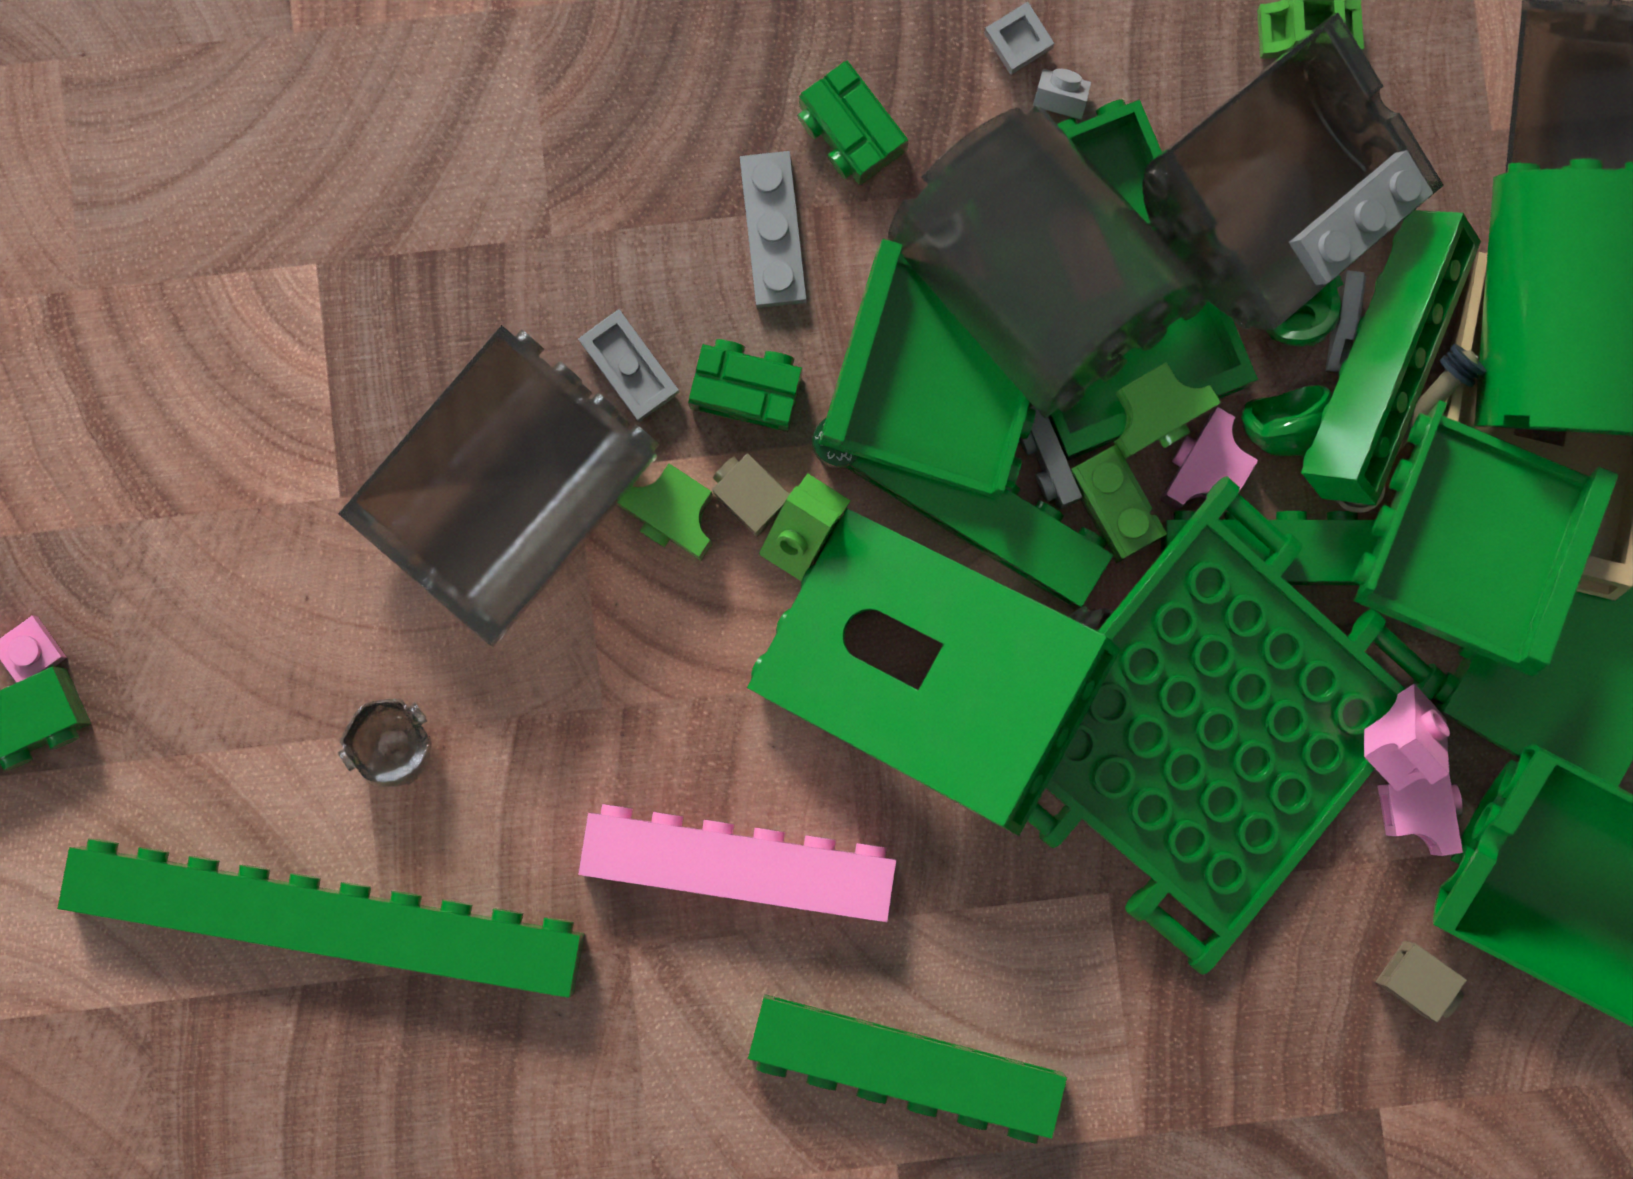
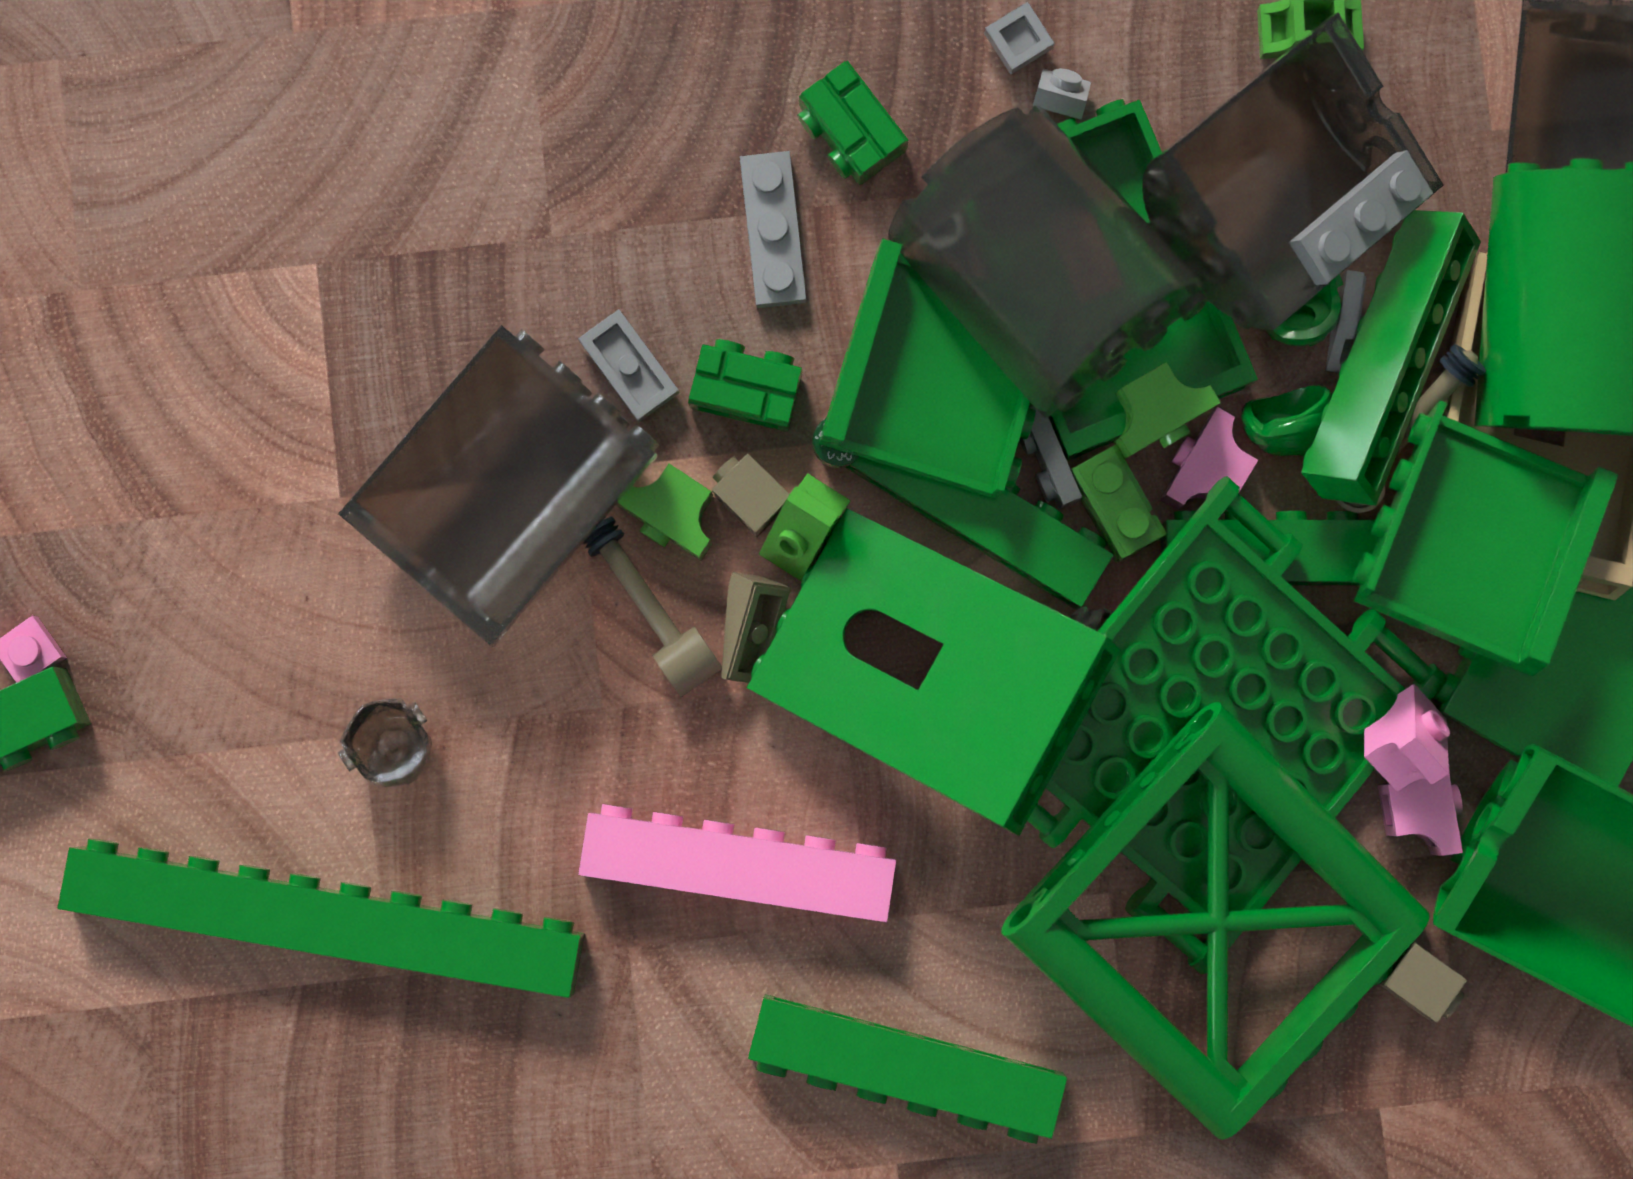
none -> dark tan piece [579,517,722,697]
none -> dark tan slope [721,572,791,683]
none -> green piece [1001,702,1430,1140]

